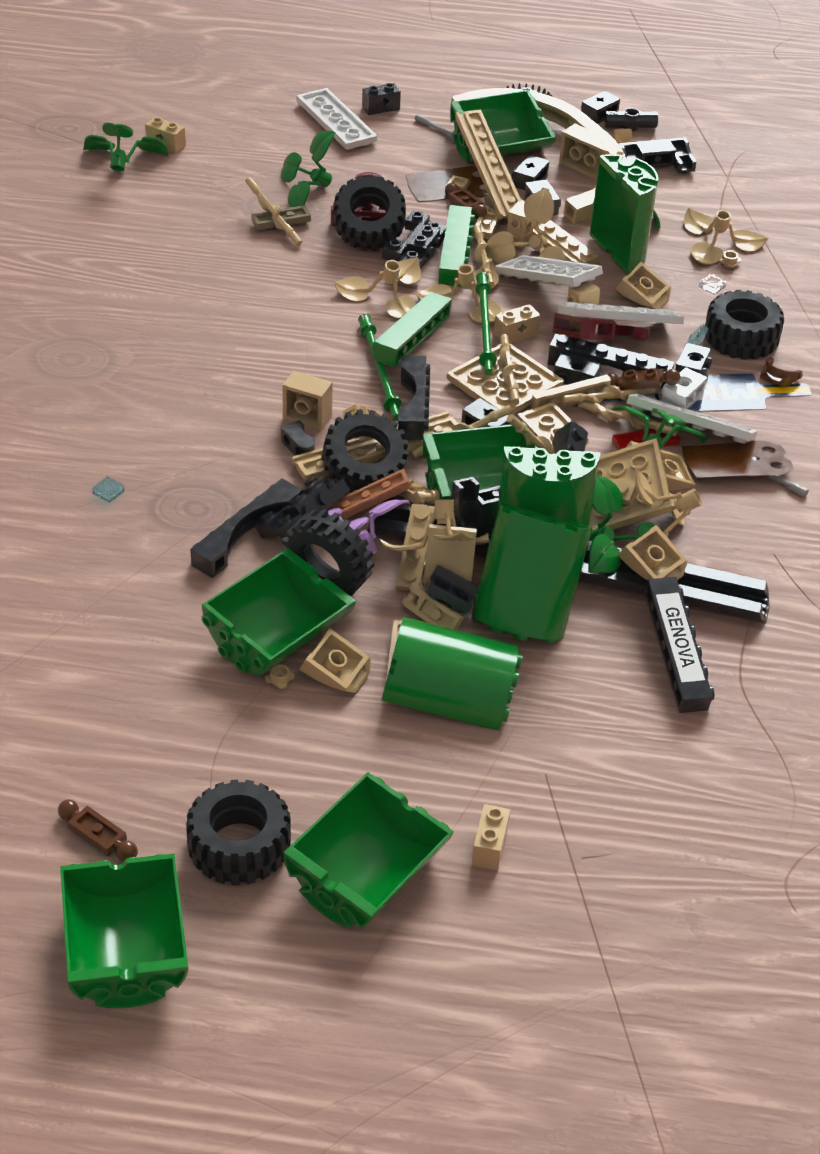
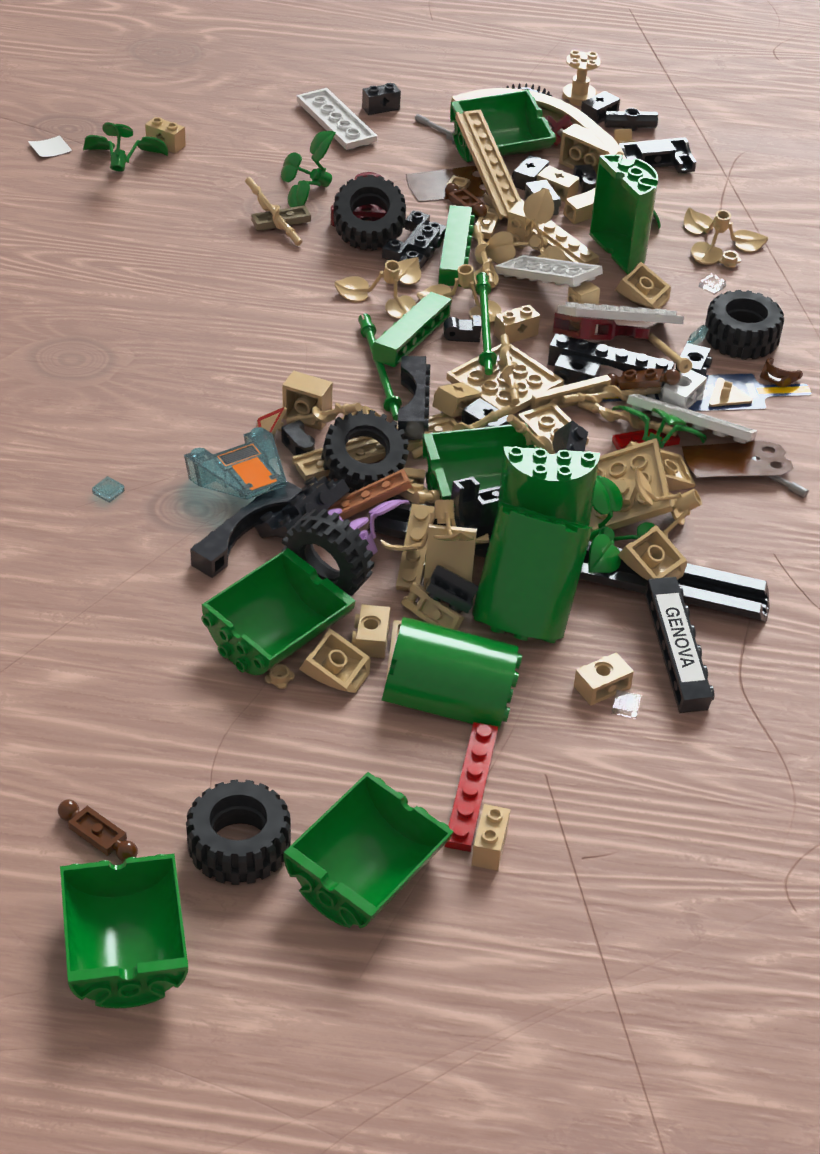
none -> white sticker [28,136,72,157]
none -> clear light blue wedge [184,427,287,500]
none -> tan piece [257,406,287,450]
none -> tan piece [286,403,362,425]
none -> tan brick [352,604,390,658]
none -> tan tile [404,467,426,484]
none -> tan brick [432,382,482,417]
none -> black leg [443,315,481,342]
none -> plate [444,722,498,852]
none -> tan brick [537,166,579,202]
none -> dark red hips [545,114,573,146]
none -> tan piece [562,50,601,106]
none -> black leg [573,164,597,194]
none -> tan brick [574,652,634,706]
none -> clear tile [612,690,641,719]
none -> tan bar [647,332,693,373]
none -> piece [709,378,753,407]

